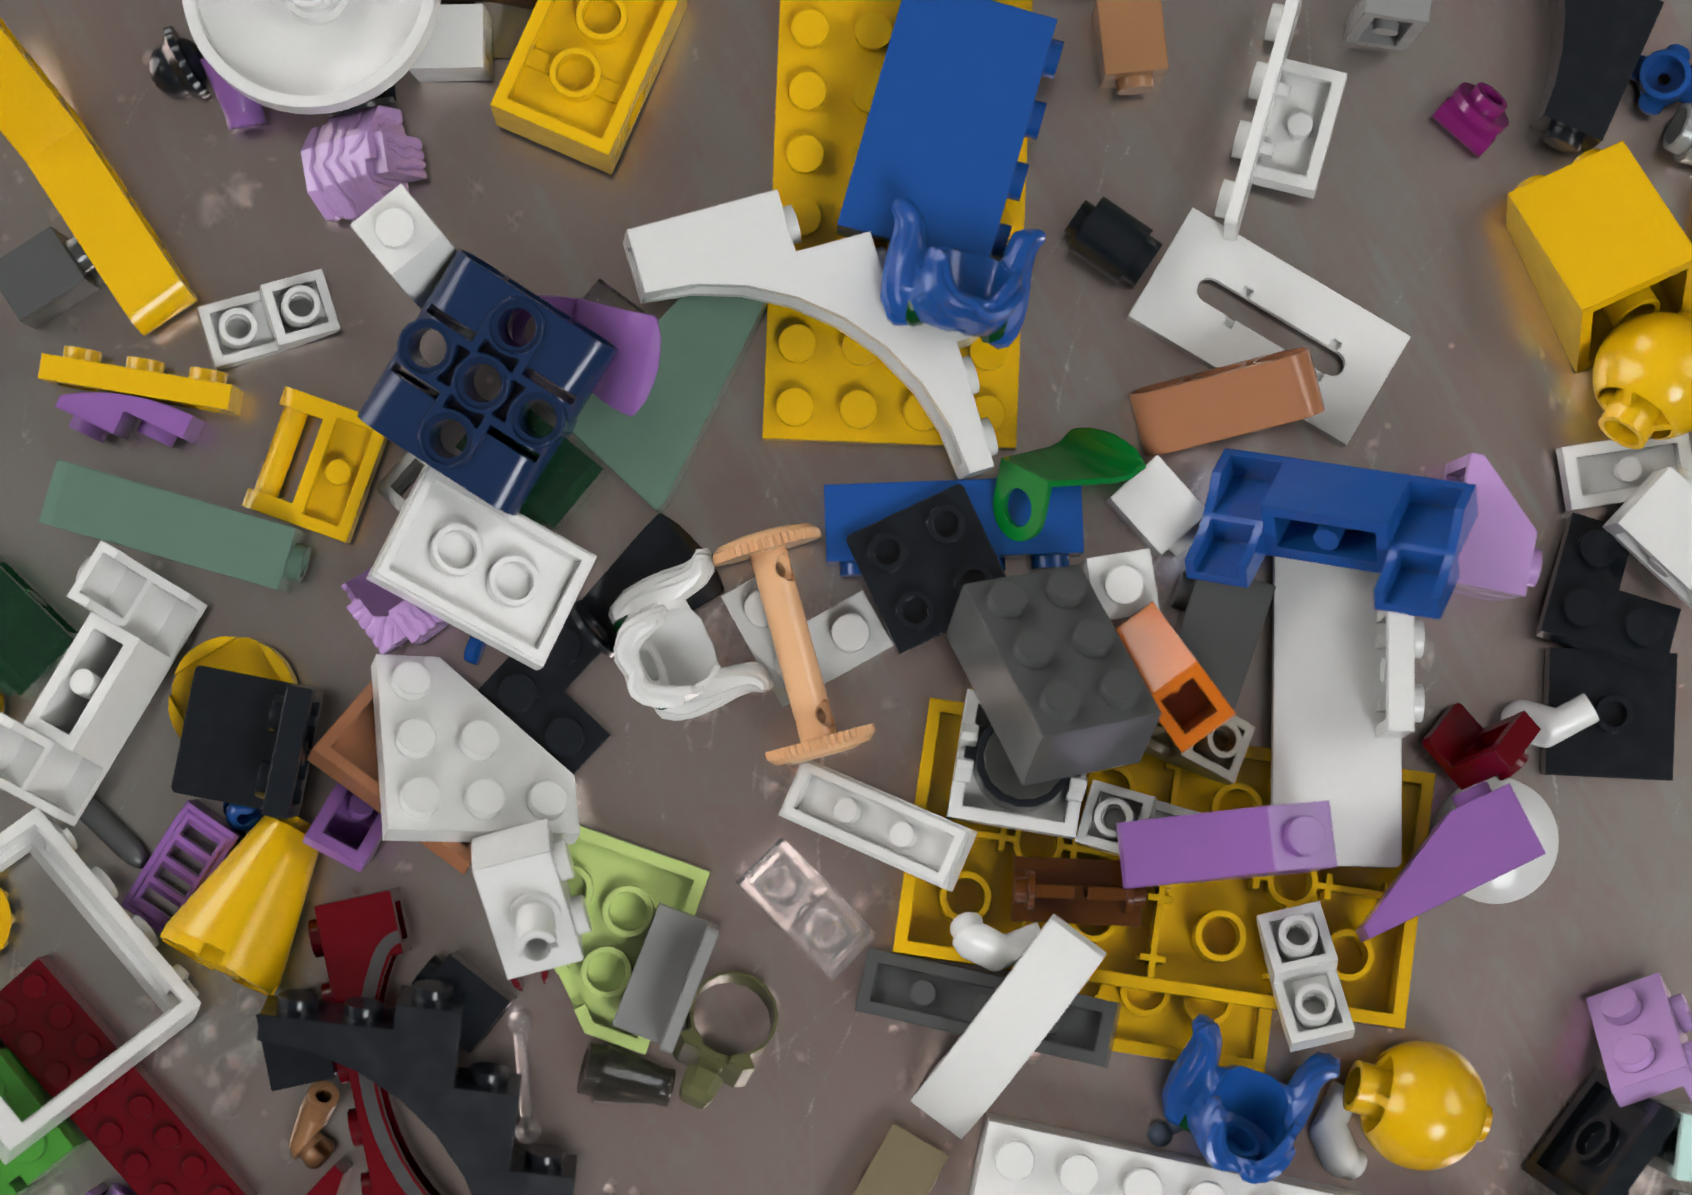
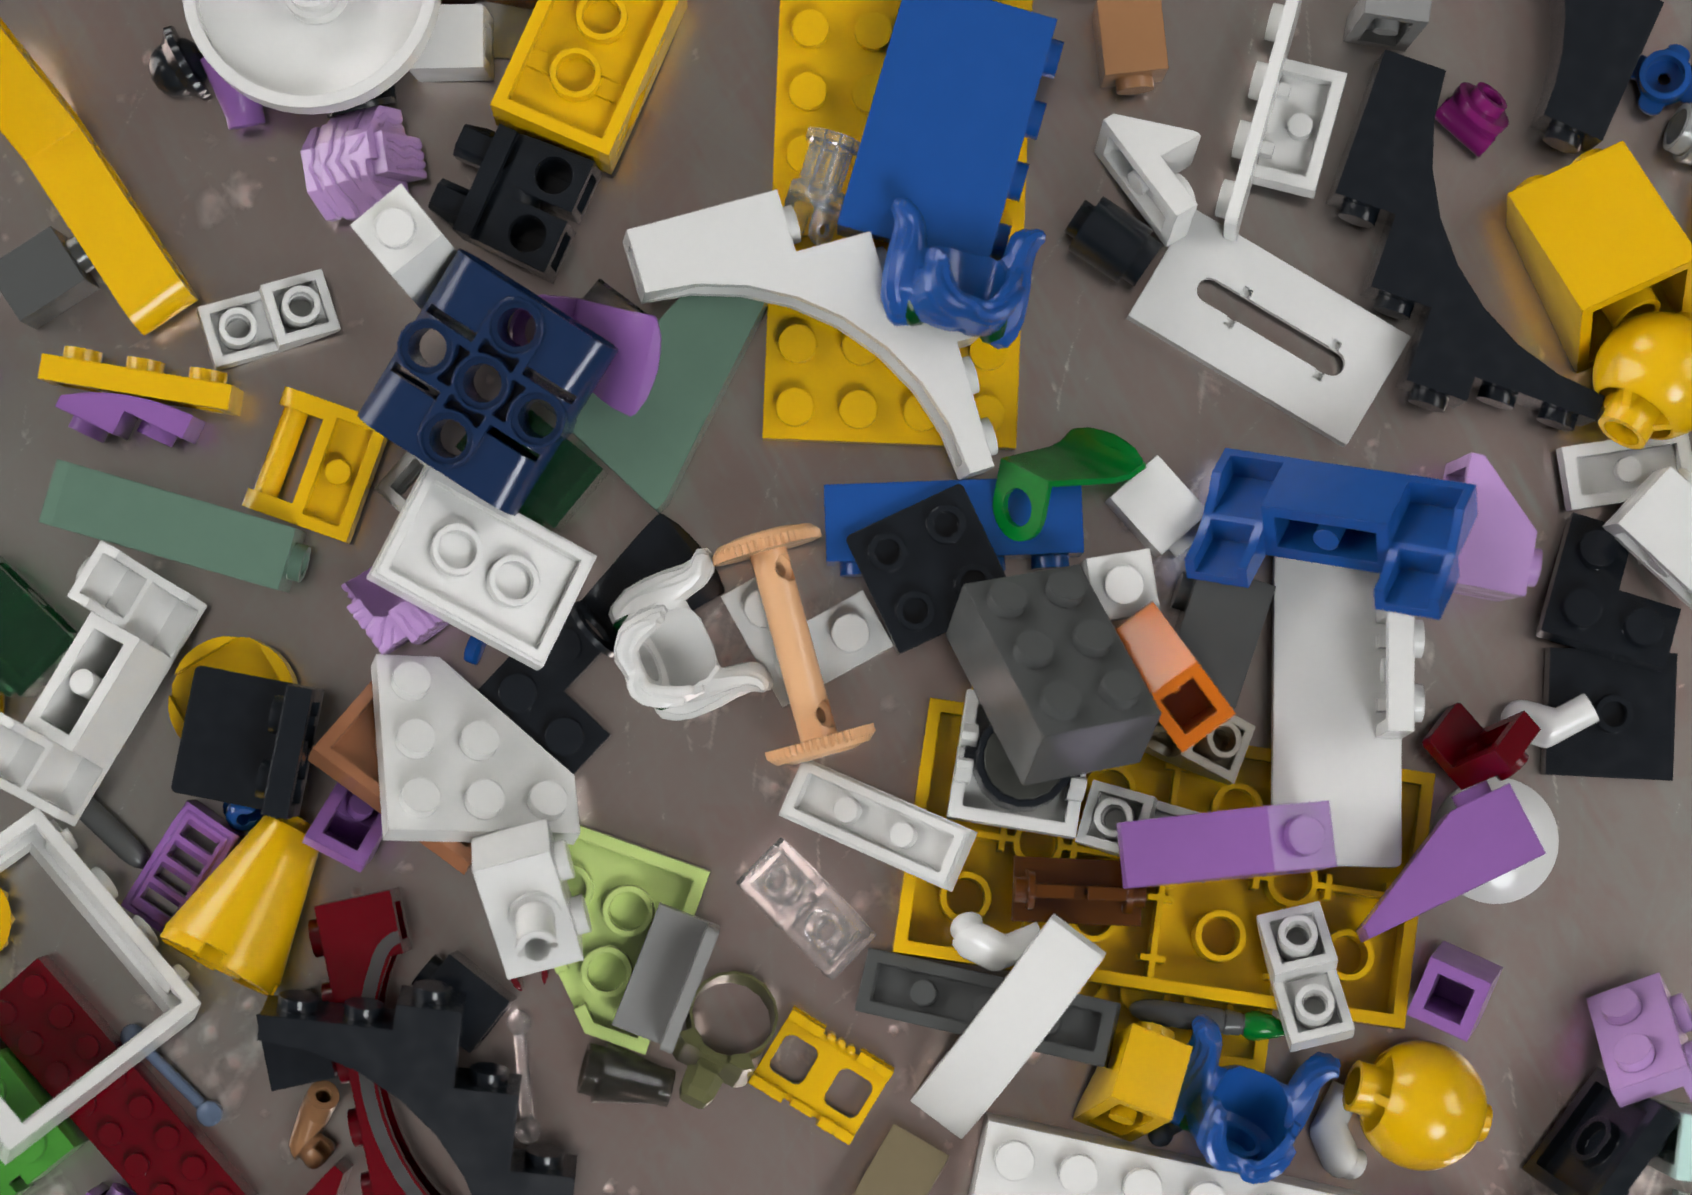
nougat beam [1129,347,1325,456] -> none
none -> sand blue hinge [120,1024,224,1127]
none -> black hips [428,124,602,284]
none -> yellow piece [747,1005,895,1145]
none -> clear piece [785,127,860,245]
none -> yellow slope [1072,1021,1193,1142]
none -> white slope [1094,114,1201,247]
none -> dark grey piece [1129,999,1285,1041]
none -> black arch [1325,49,1605,431]
none -> medium lavender brick [1407,940,1503,1042]

